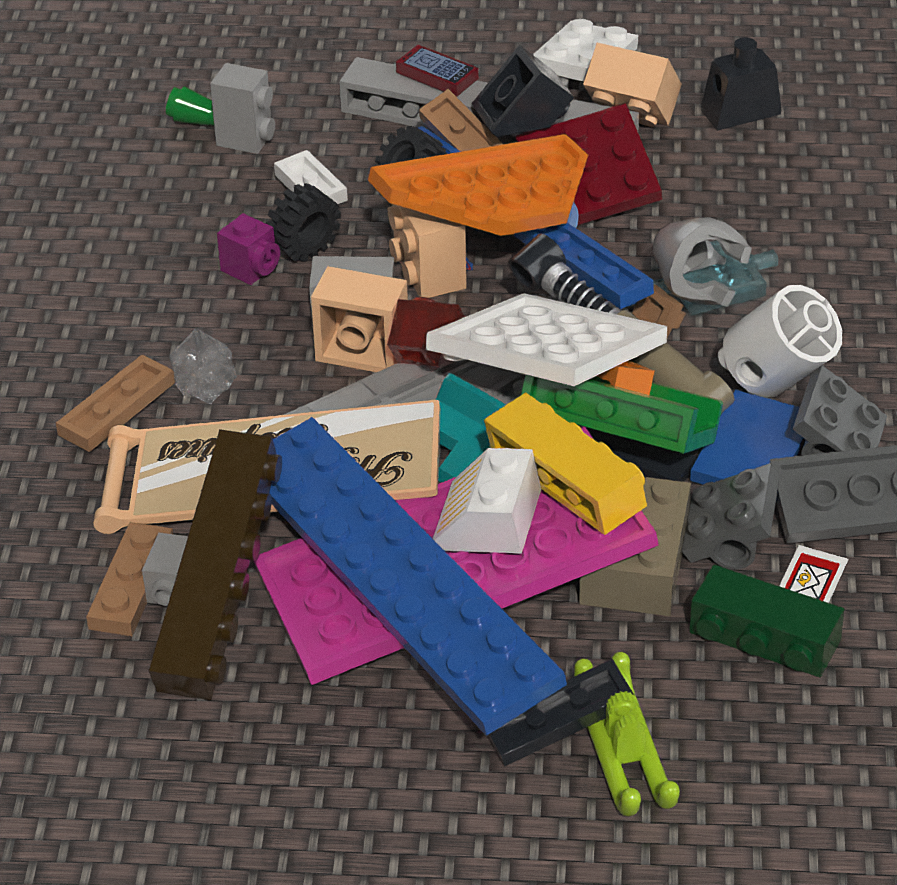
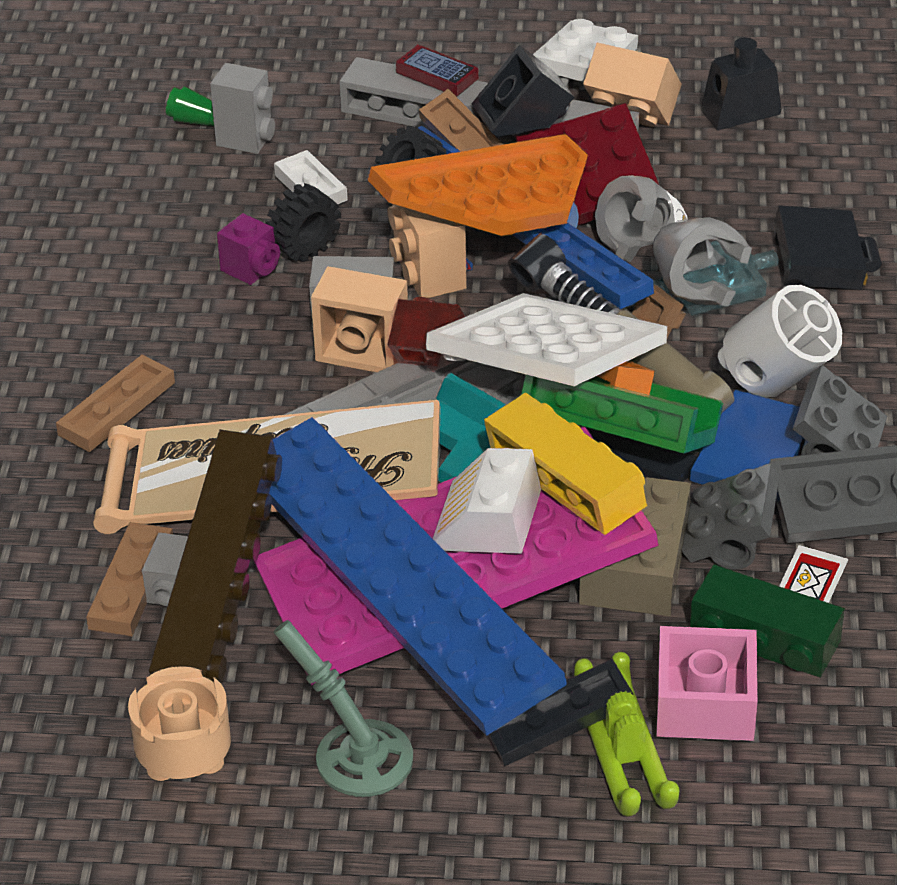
clear brick [169,328,237,405] -> none
none -> light nougat brick [128,667,231,781]
none -> sand green dish [274,620,413,797]
none -> light grey piece [595,175,688,262]
none -> bright pink brick [656,626,757,741]
none -> black piece [774,205,882,290]

